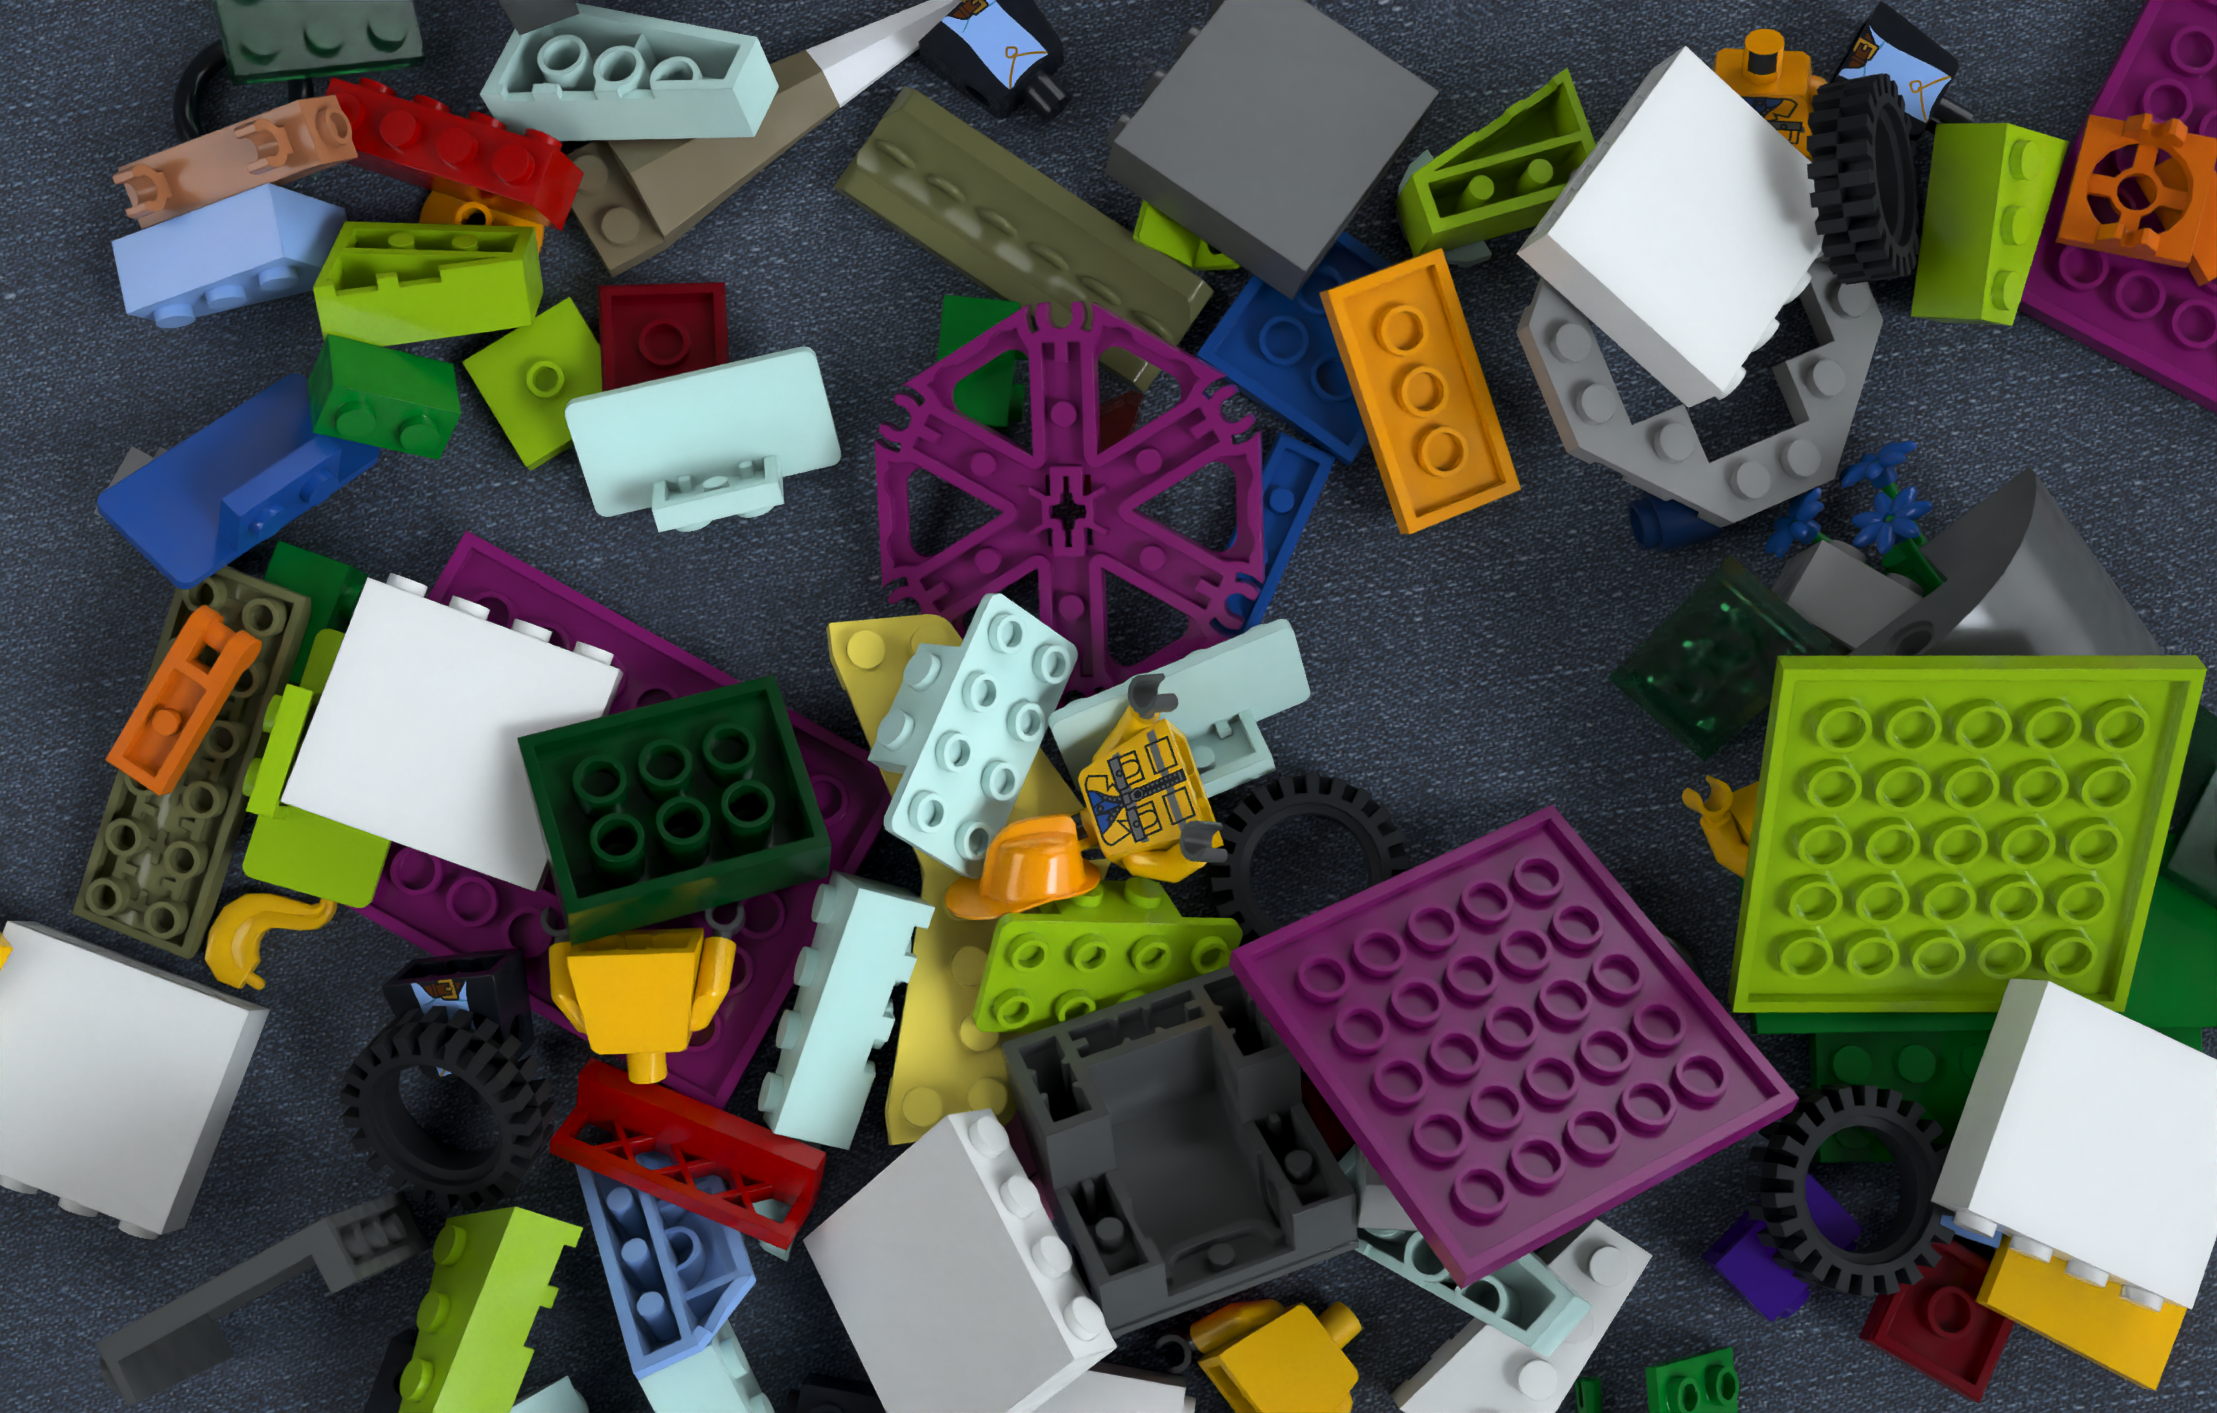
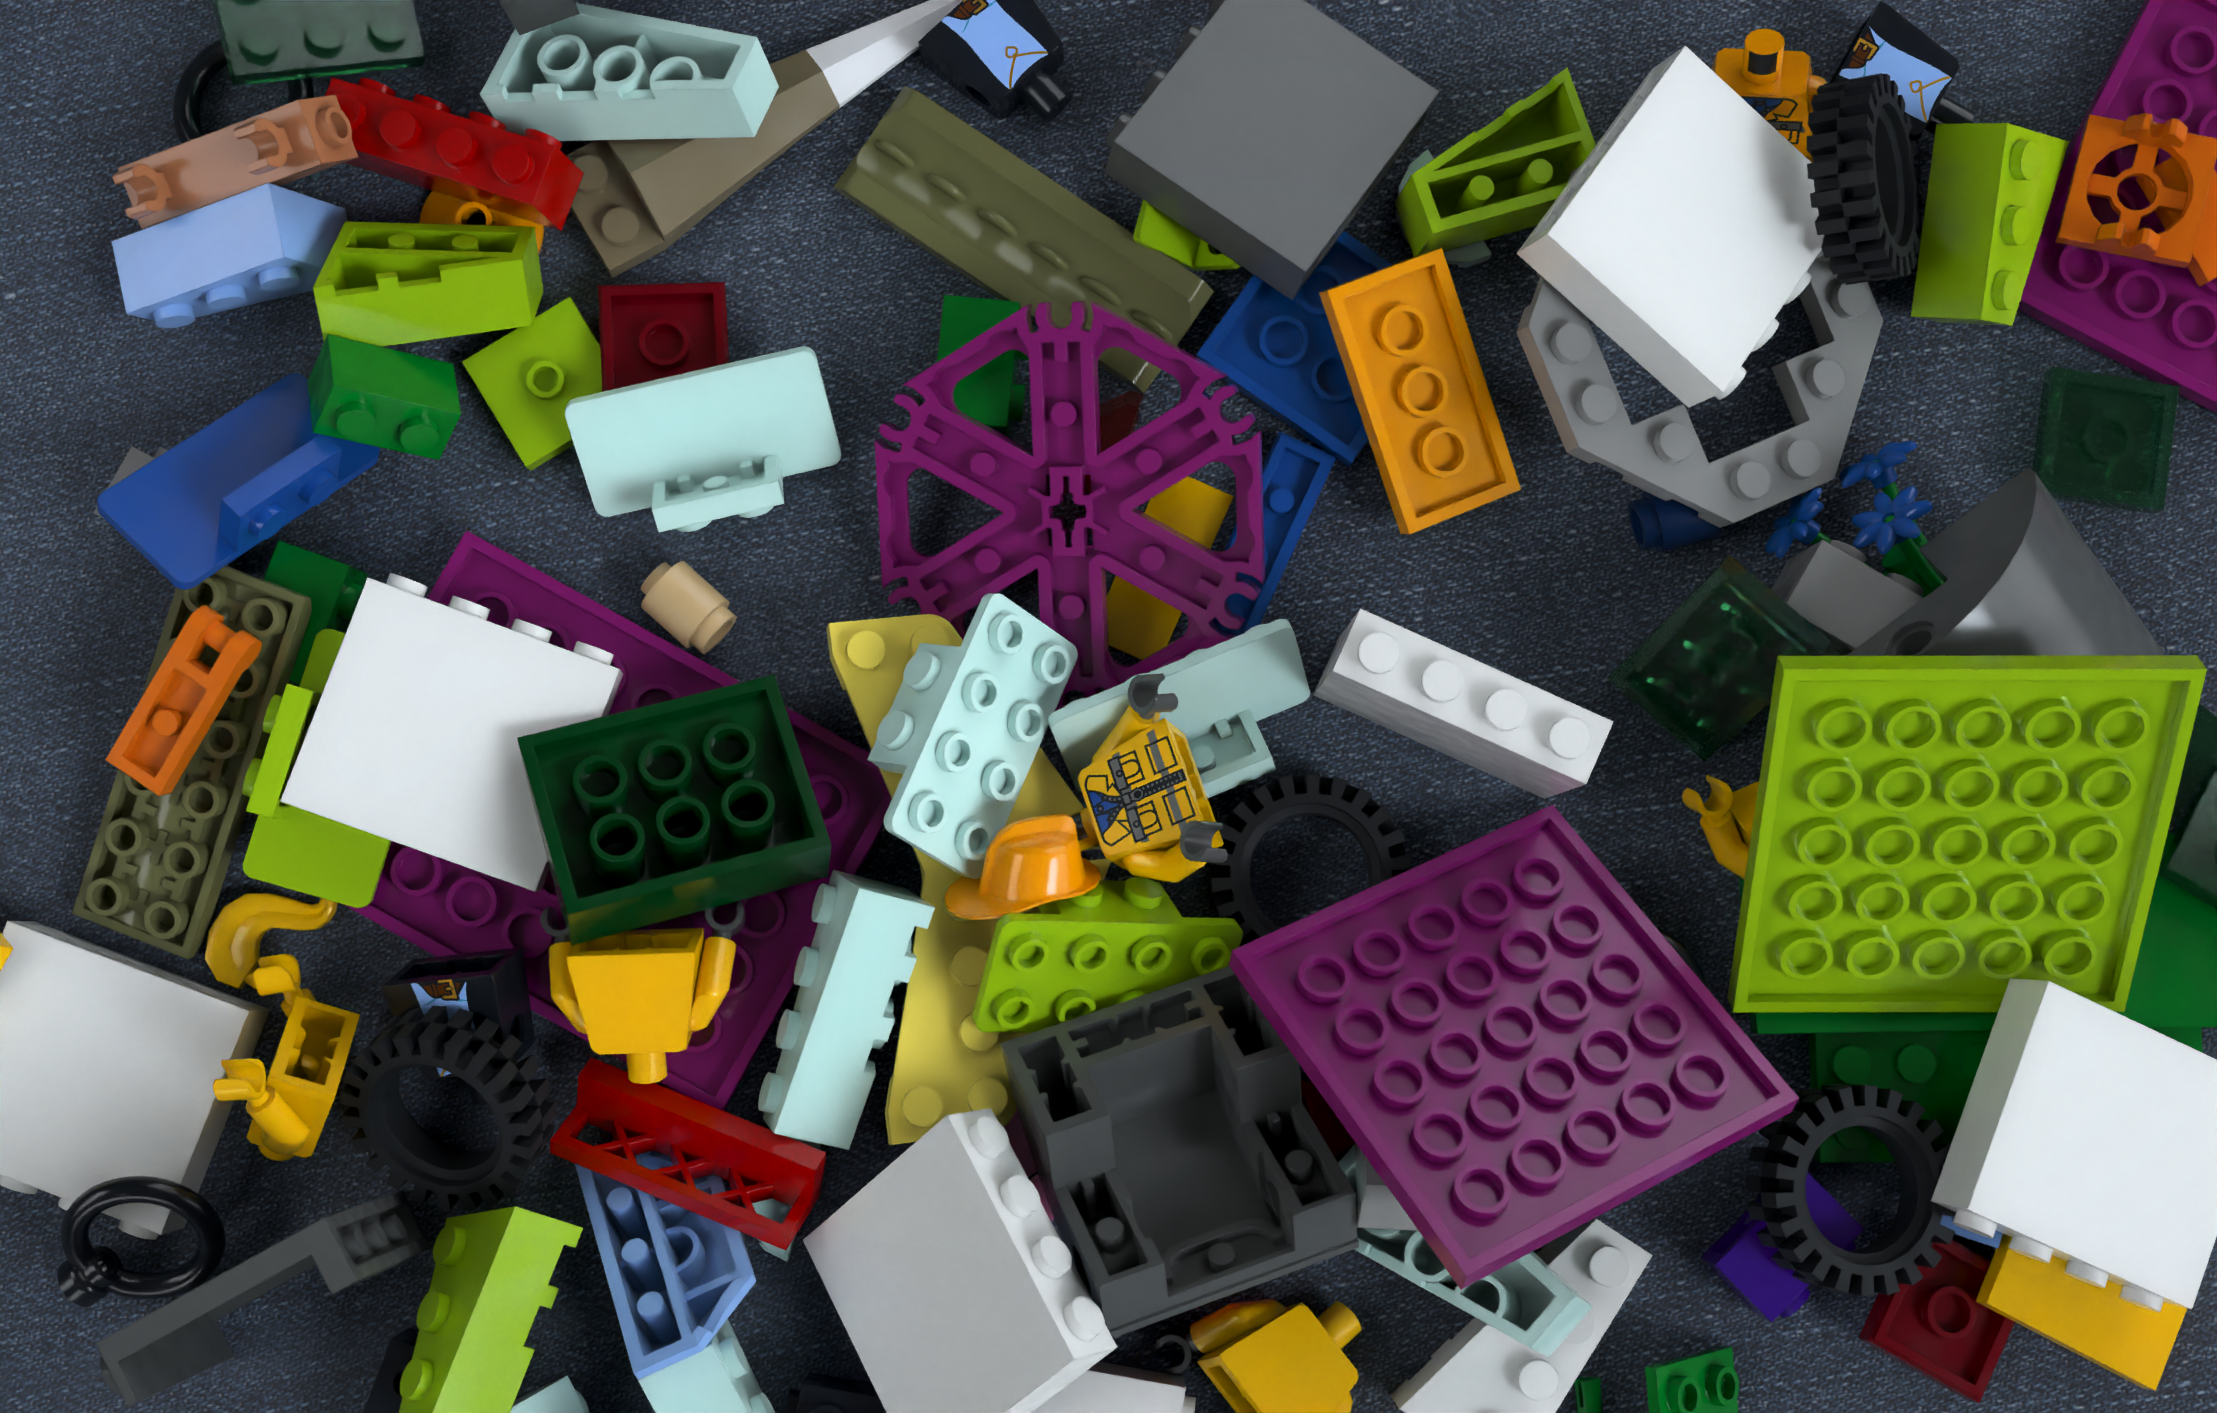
none -> black piece [57,1176,226,1307]
none -> yellow torso [213,954,360,1161]
none -> tan brick [640,561,737,654]
none -> yellow sticker [1106,476,1234,660]
none -> white brick [1313,608,1614,799]
none -> clear green plate [2032,367,2179,514]

